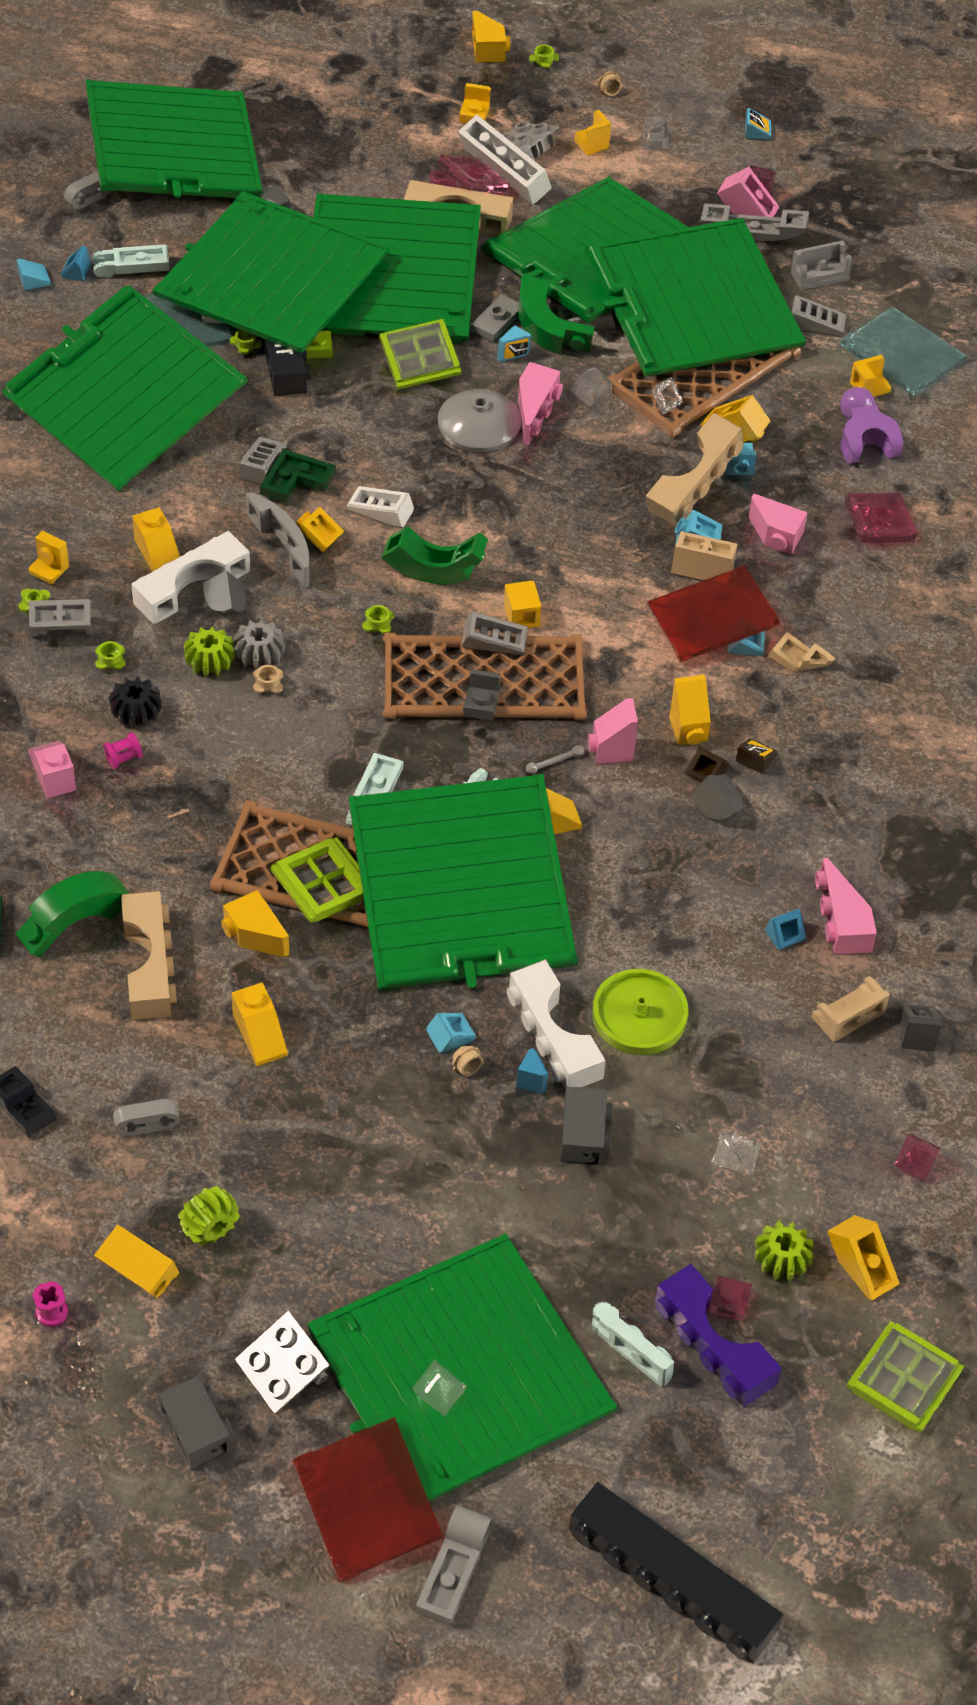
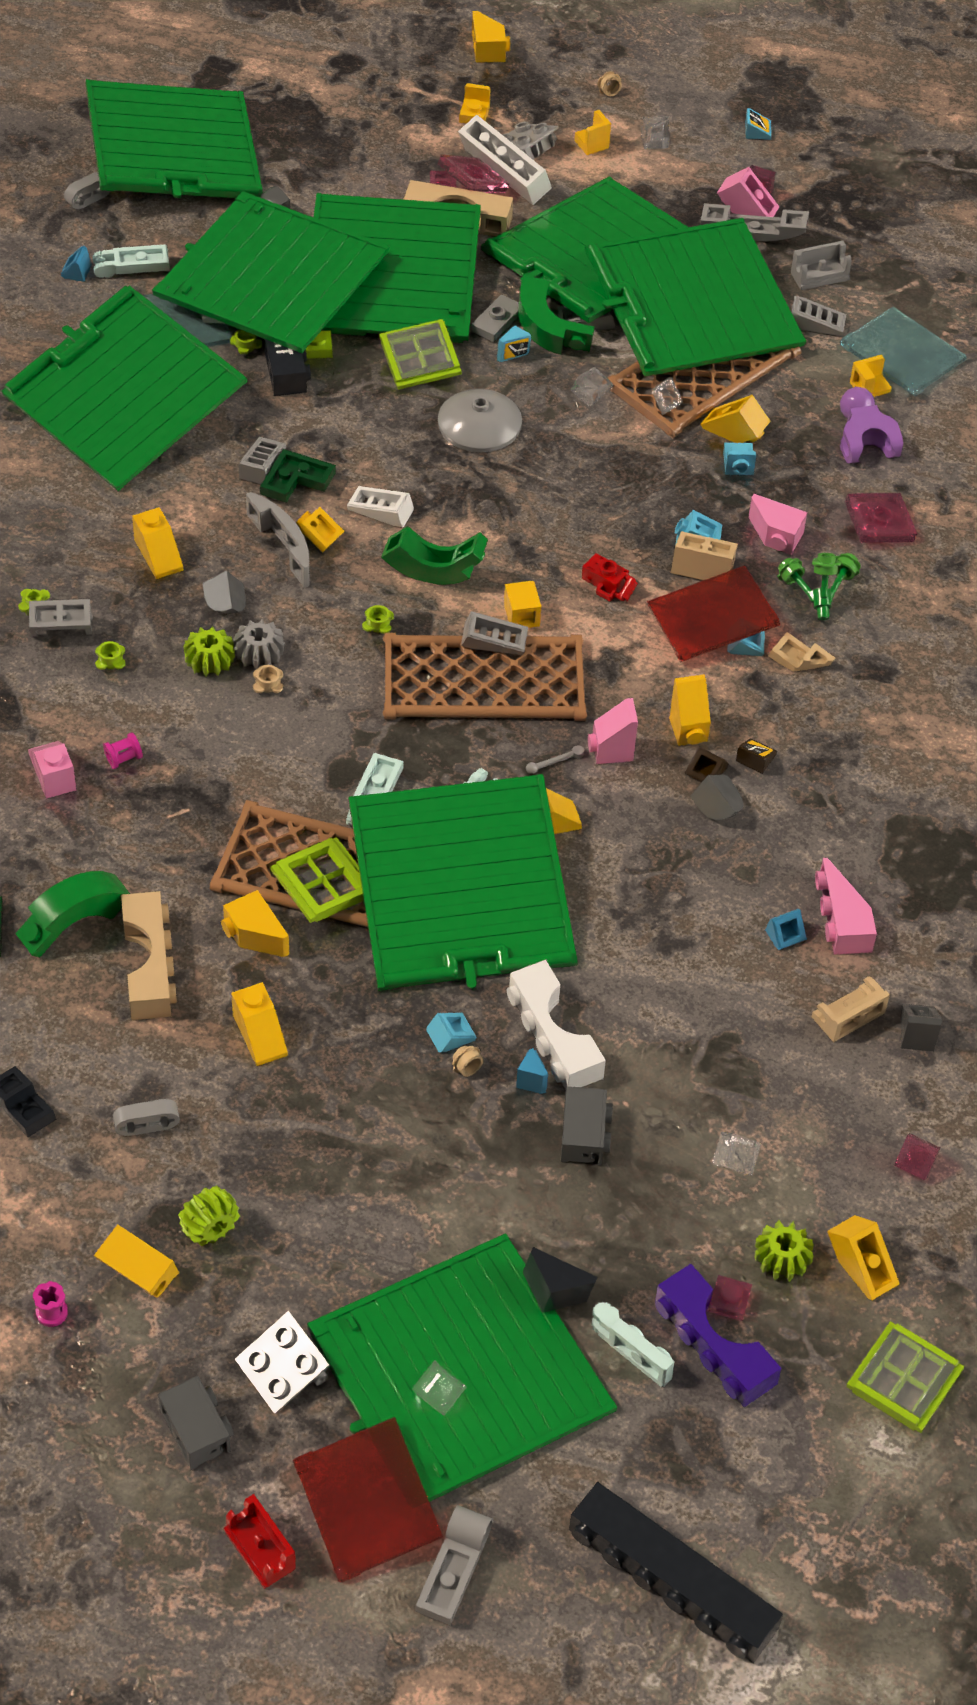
medium azure slope [17,259,51,290] -> none
yellow bracket [28,530,69,584] -> none
black gear [109,676,162,728] -> none
white arch [131,531,250,625] -> none
dark grey bracket [463,670,501,721] -> none
bright pink slope [518,362,563,445] -> none
lime plate [529,44,559,68] -> none
lime piece [592,969,688,1055] -> none
tan arch [646,413,744,527] -> none
none -> red hinge [223,1494,296,1589]
none -> black slope [523,1247,598,1313]
none -> red piece [582,553,638,602]
none -> plant [777,553,861,620]

